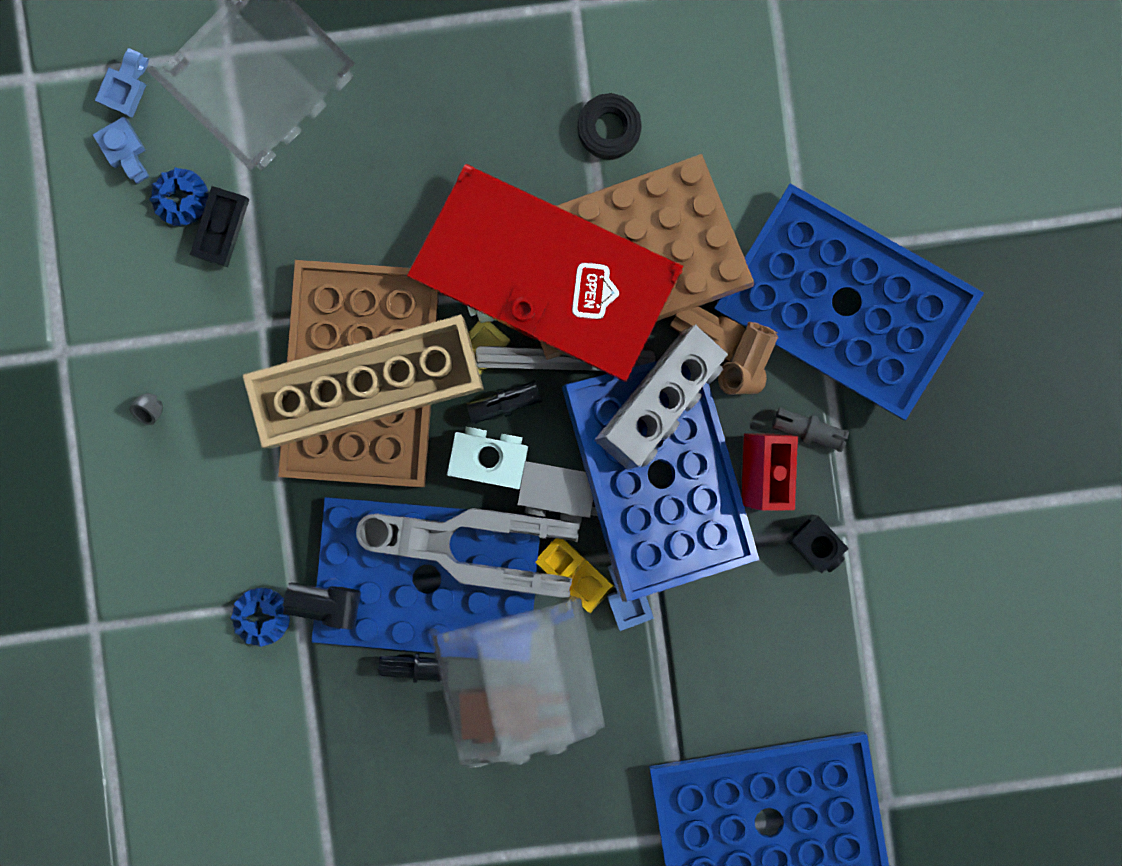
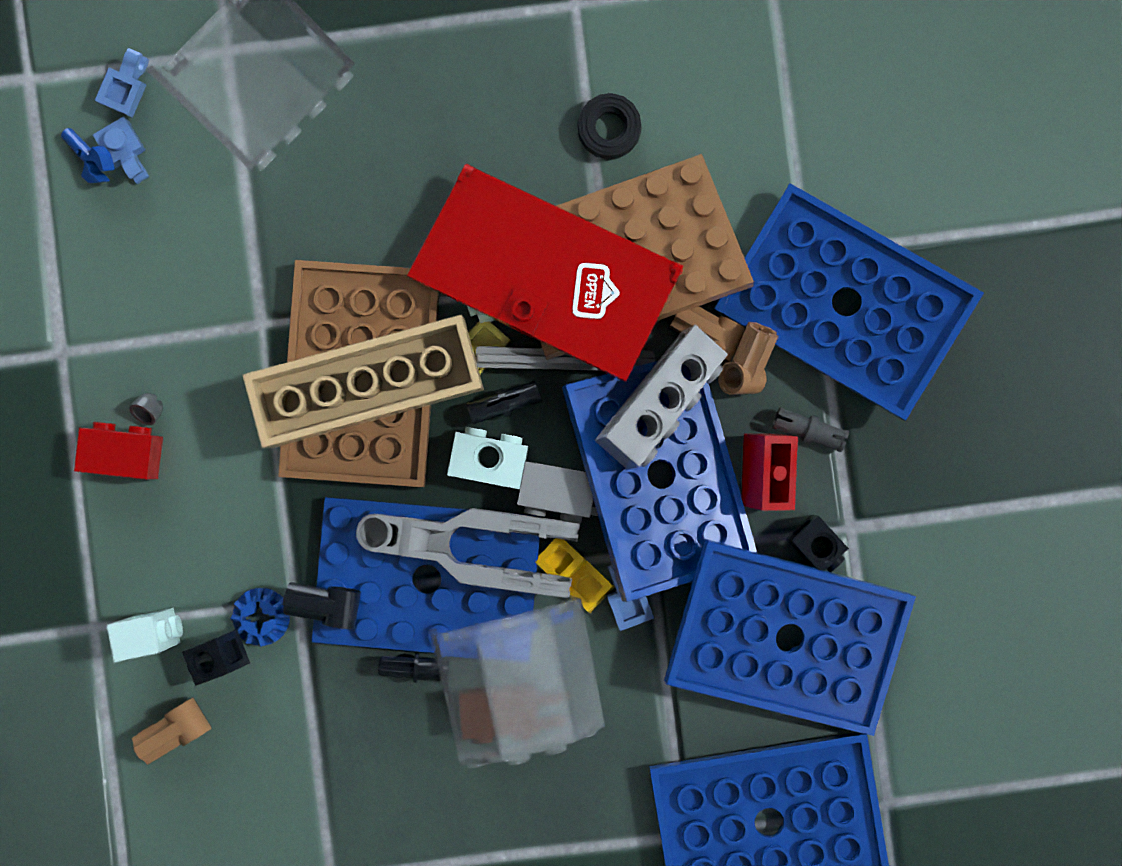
blue gear [149,167,209,226] -> none
black plate [190,186,250,267] -> none
none -> blue bar [61,128,115,183]
none -> red brick [74,422,163,479]
none -> light aqua brick [107,608,183,662]
none -> medium nougat piece [131,697,212,765]
none -> black brick [182,629,250,686]
none -> blue plate [664,539,916,736]

